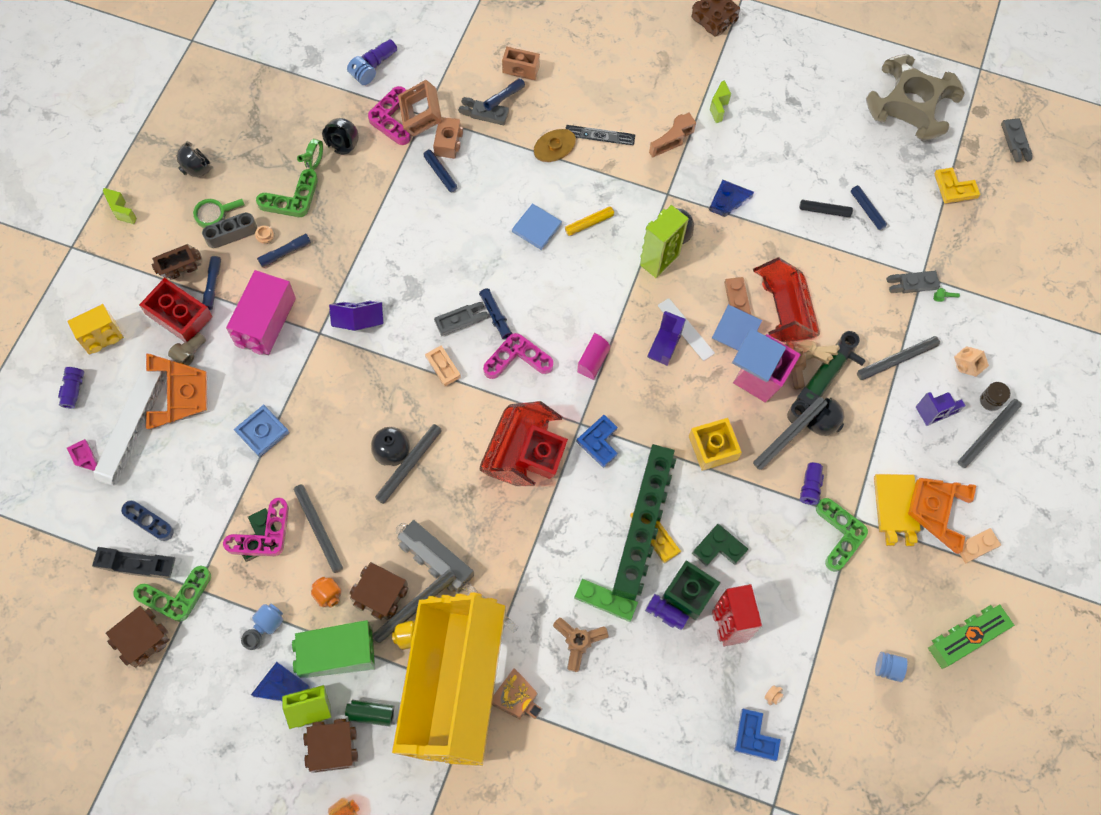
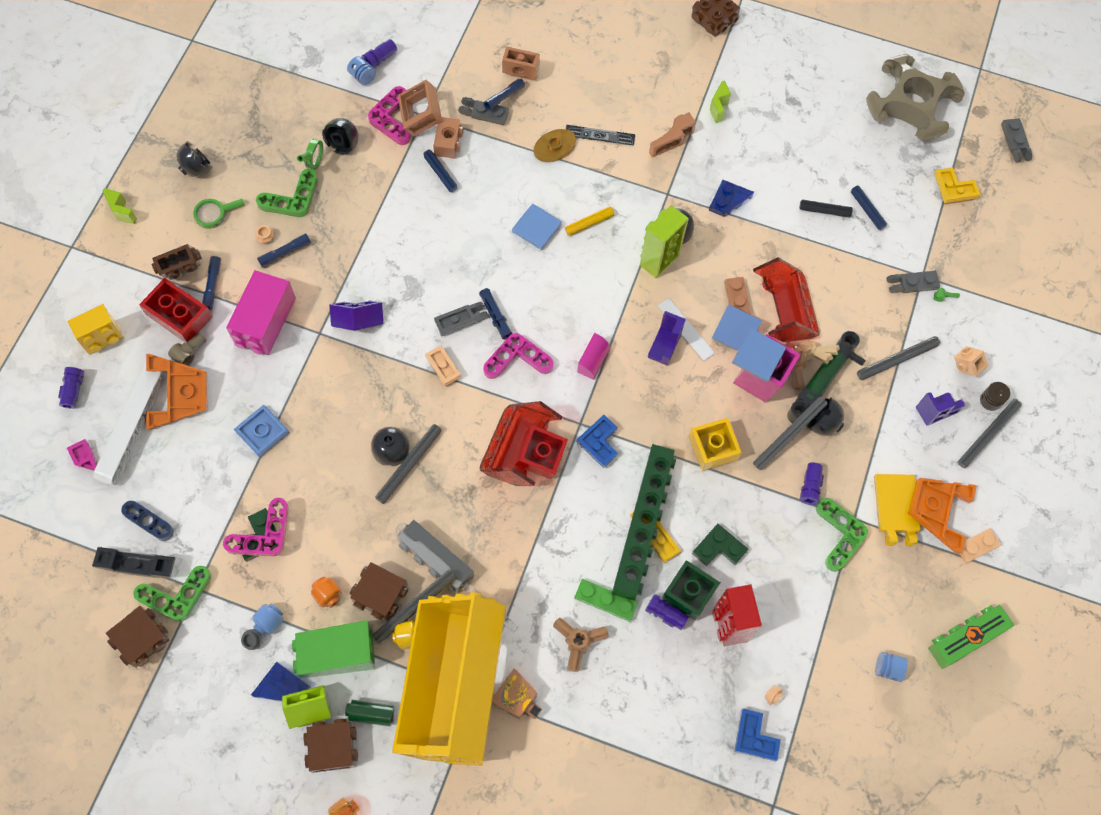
dark grey beam [202,212,257,248] -> none
dark grey axle [294,484,343,573] -> none

